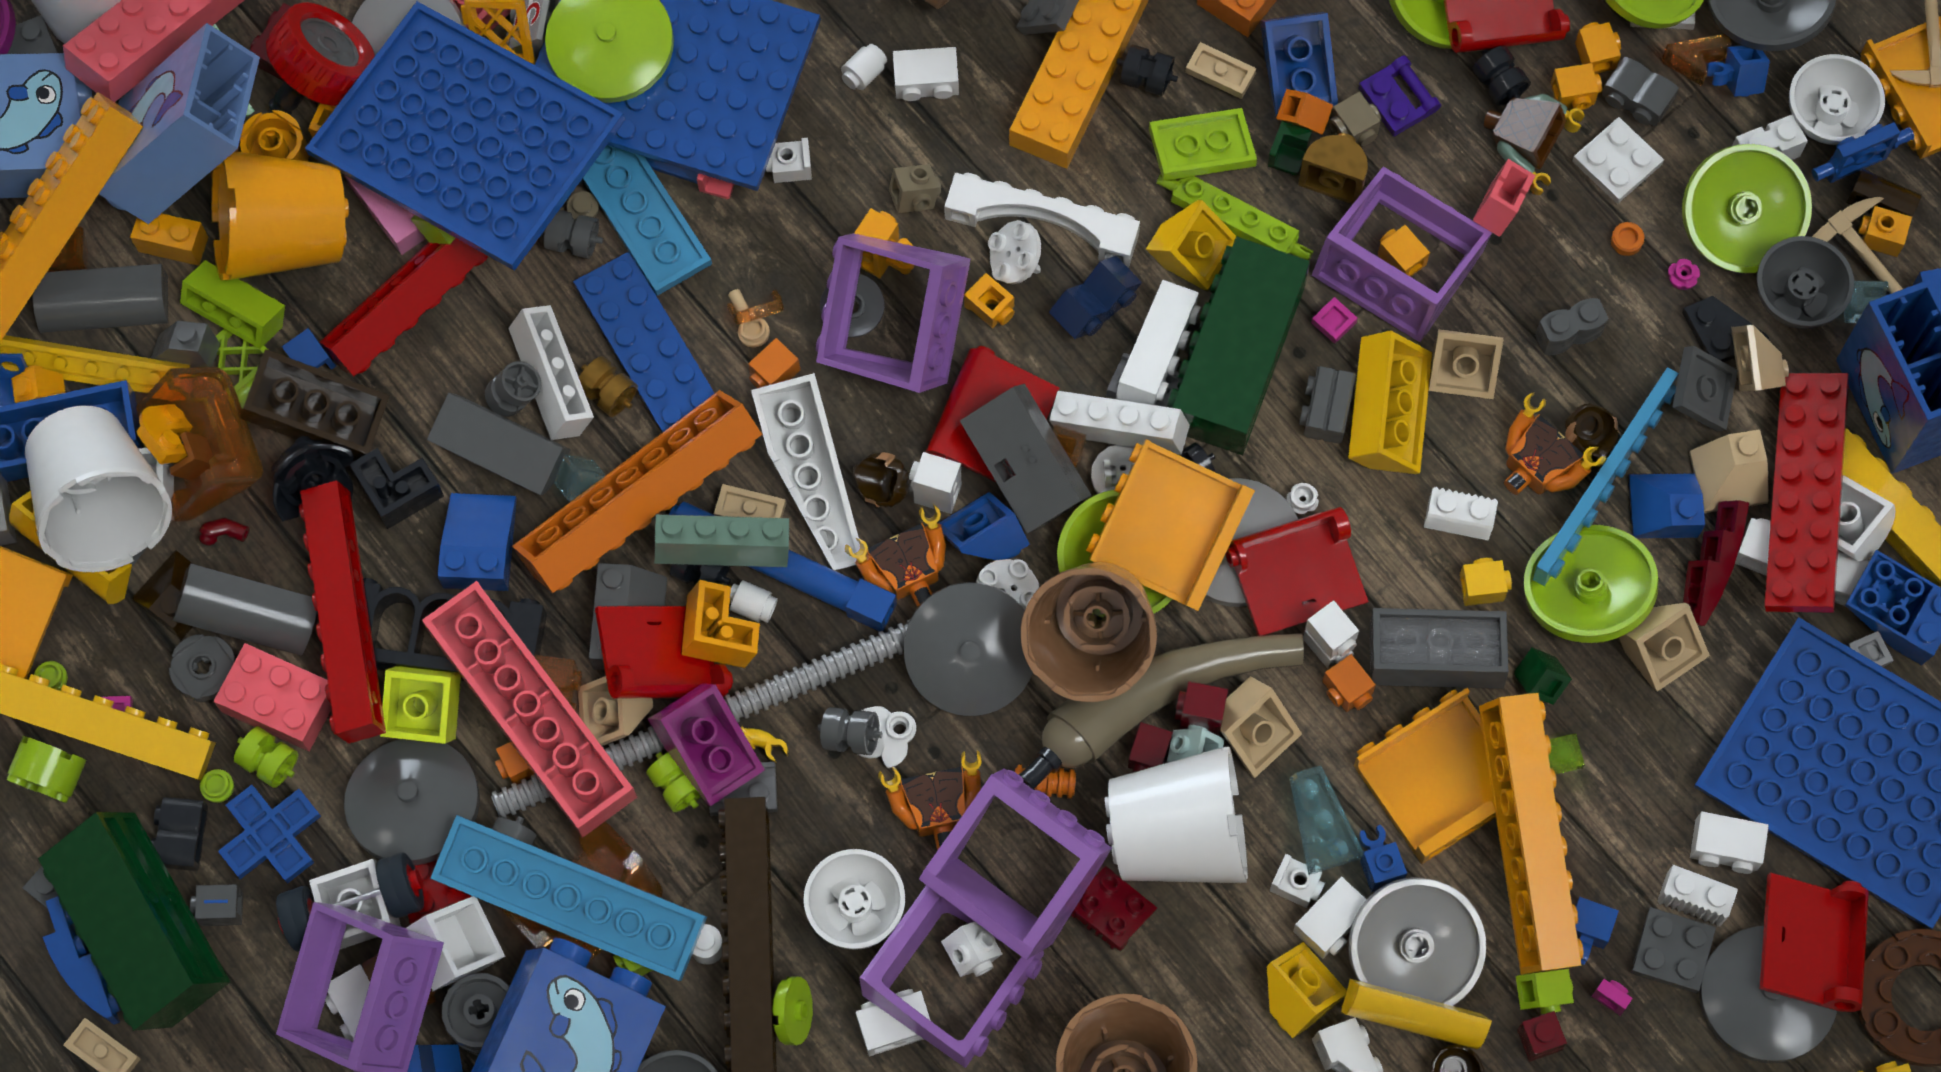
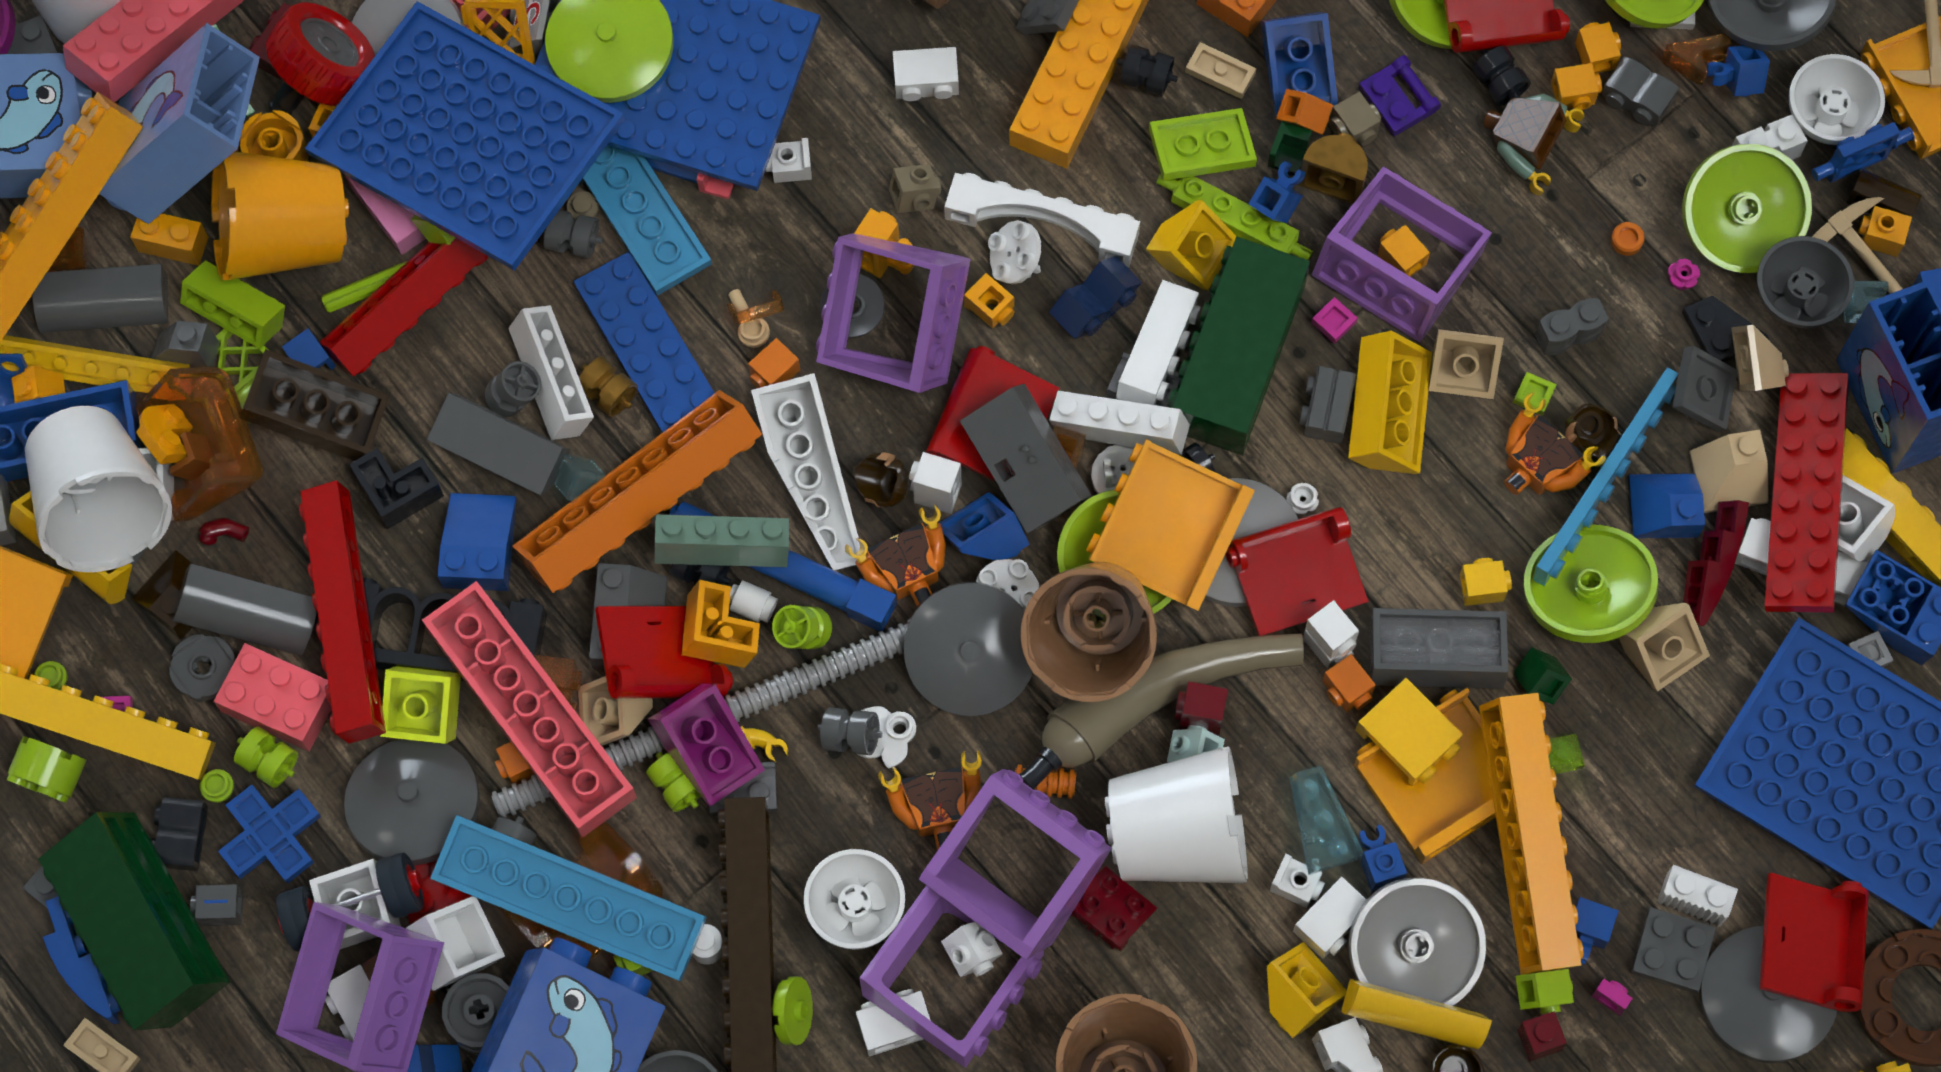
black brick [271,436,354,522] -> none
tan plate [714,484,786,518] -> none
white brick [841,44,887,90] -> none
dark red brick [1128,722,1173,772] -> none
tan slope [1220,676,1302,778] -> none
white brick [1424,486,1498,540] -> none
coral piece [1472,159,1536,237] -> none
white plate [1572,117,1664,204] -> none
white brick [1690,811,1769,874] -> none
none -> lime axle [321,261,408,313]
none -> lime wheel [772,605,832,650]
none -> blue brick [1248,161,1305,223]
none -> yellow panel [1355,678,1463,787]
none -> lime tile [1513,372,1557,416]

